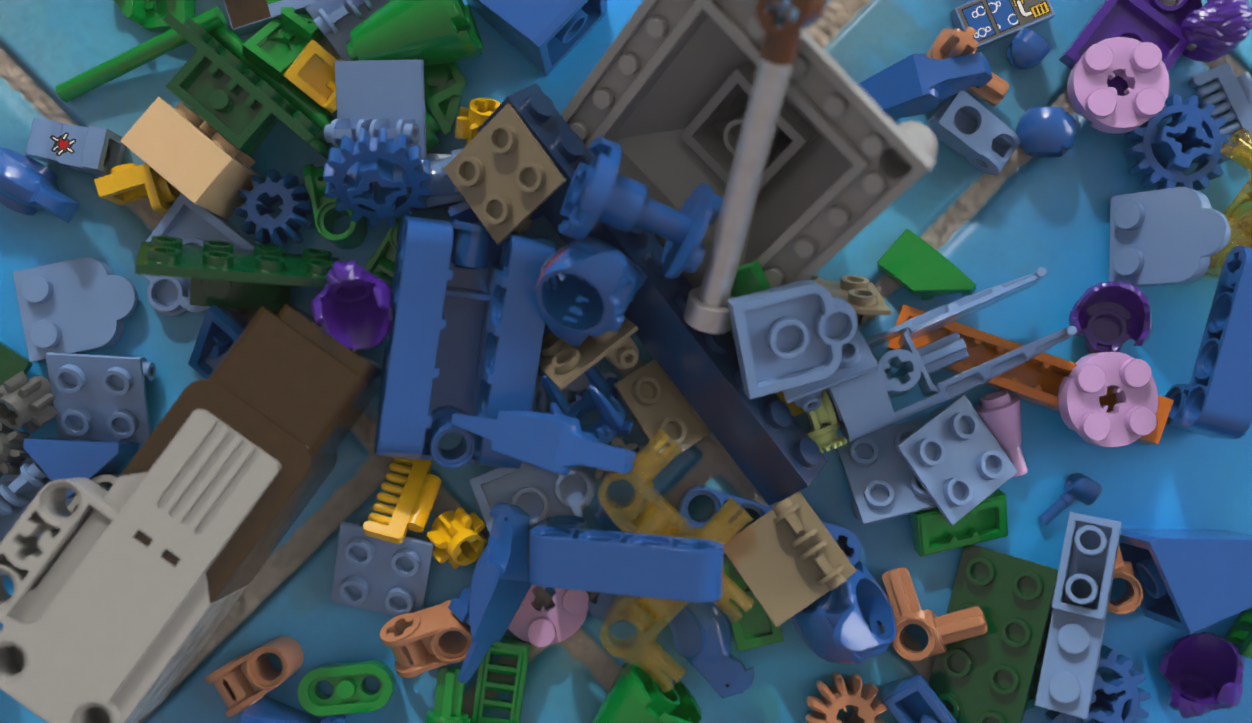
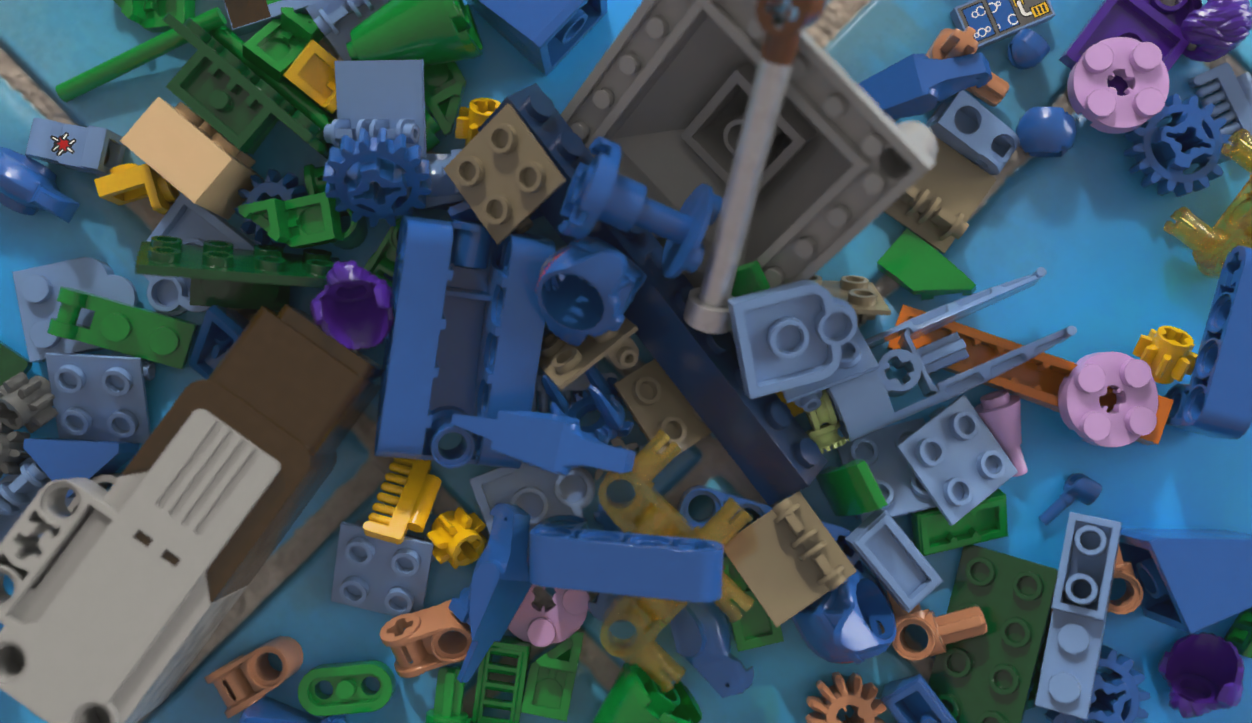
dark purple hair [1069,281,1152,354] -> none
medium blue plate [1109,187,1231,287] -> none
none -> green plate [47,286,198,369]
none -> green slope [238,192,343,249]
none -> green slope [521,631,584,721]
none -> green slope [816,459,888,516]
none -> medium blue tile [845,508,943,613]
none -> dark tan hinge [883,136,997,254]
none -> yellow gear [1132,326,1198,384]

